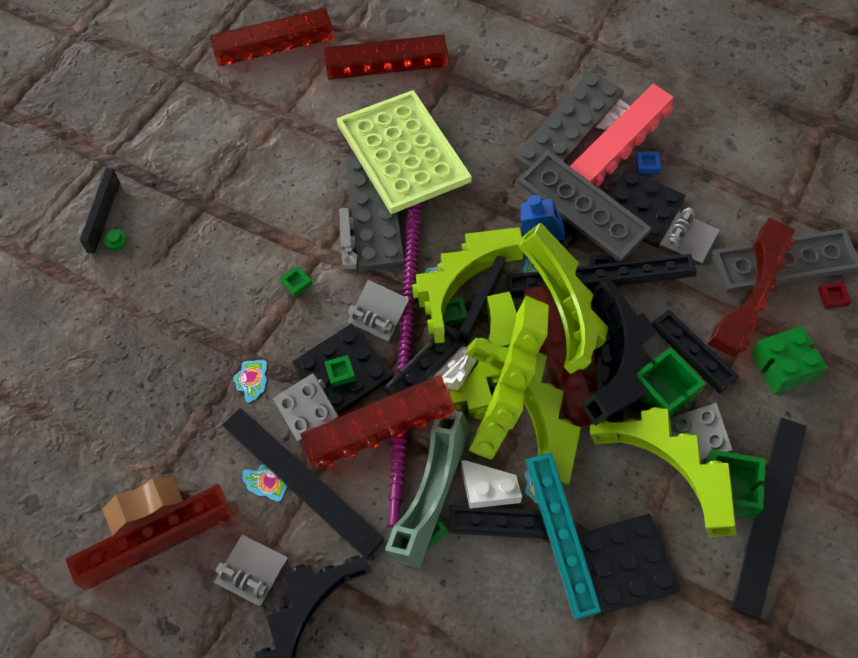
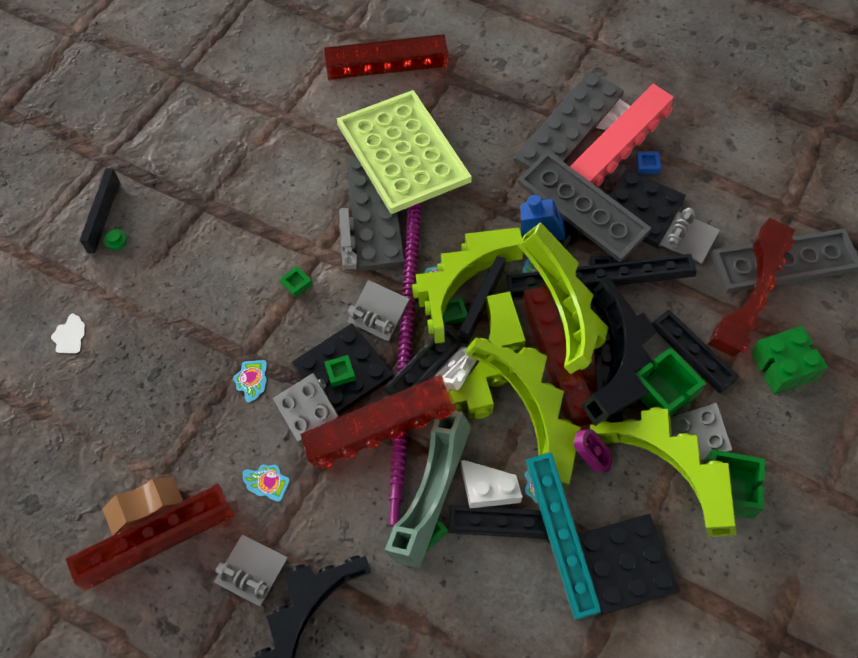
clear red brick [209,8,334,67] -> none
black tile [222,407,385,559] -> none
lime arch [469,296,549,460] -> none
black tile [731,417,807,620] -> none
dark red plate [818,282,852,309] -> none
none -> white sticker [51,313,85,353]
none -> magenta plate [574,429,613,472]

